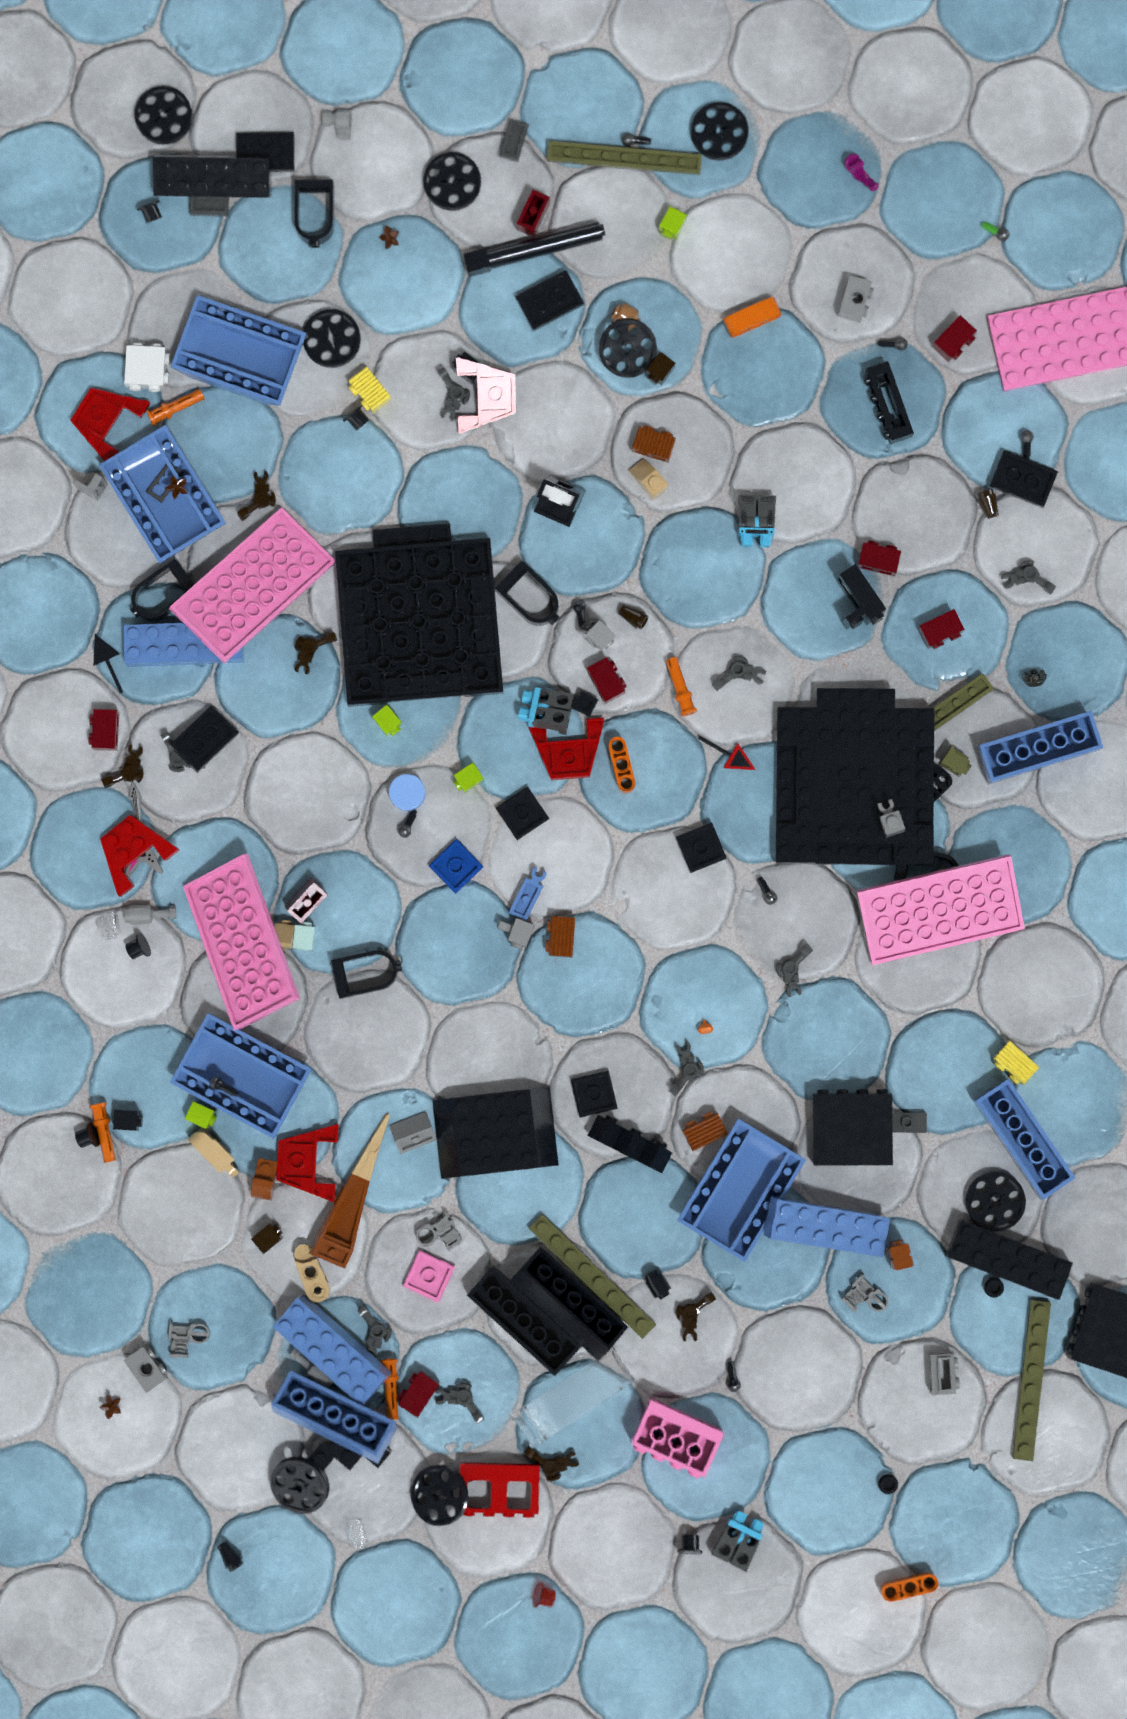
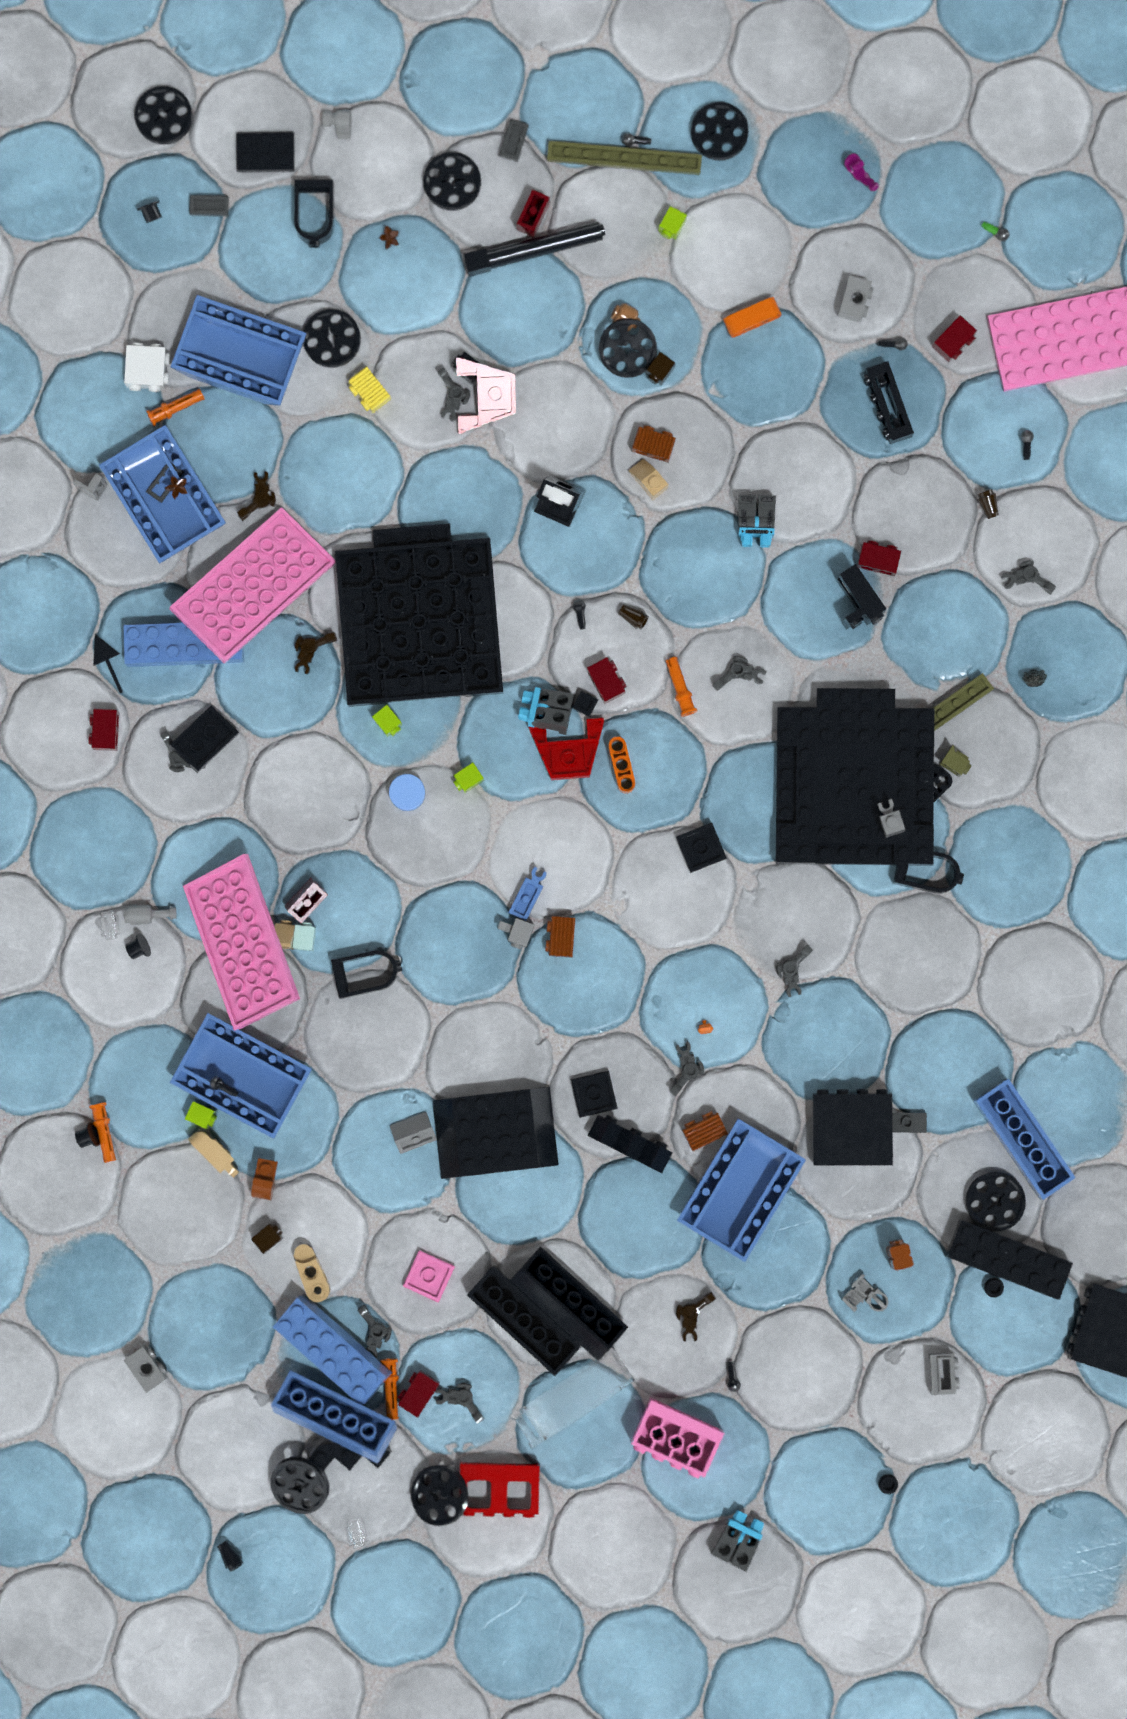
red wing [70,388,150,461] -> none
reddish brown plant [99,1395,121,1419] -> none
red wing [100,815,180,897] -> none
dark brown piece [101,745,144,788] -> none
black brick [113,1110,143,1131] -> none
light grey piece [126,784,163,878] -> none
black window [130,559,194,621] -> none
black brick [153,154,271,198] -> none
light grey piece [168,1322,210,1358] -> none
red wing [276,1125,339,1202] -> none
light grey piece [289,1348,334,1389] -> none
dark orange plate [309,1113,389,1269] -> none
black piece [343,404,369,431] -> none
piece [398,809,417,838] -> none
light grey piece [416,1212,463,1252] -> none
blue tile [429,839,484,894] -> none
black window [495,560,560,626] -> none
black tile [495,787,549,841] -> none
black plate [515,270,584,332] -> none
dark brown piece [524,1446,579,1482] -> none
olive plate [529,1214,656,1339] -> none
clear red piece [532,1582,556,1608] -> none
light grey brick [577,617,616,650] -> none
black brick [644,1269,671,1300] -> none
black piece [677,1534,703,1555] -> none
piece [698,736,756,770] -> none
piece [757,877,778,905] -> none
medium blue brick [764,1196,890,1257] -> none
bright pink plate [856,854,1025,965] -> none
orange beam [880,1572,938,1602] -> none
dark red brick [917,609,965,650] -> none
medium blue brick [977,711,1104,785] -> none
black plate [989,450,1058,508] -> none
light yellow brick [993,1041,1039,1085] -> none
olive plate [1012,1300,1051,1461] -> none

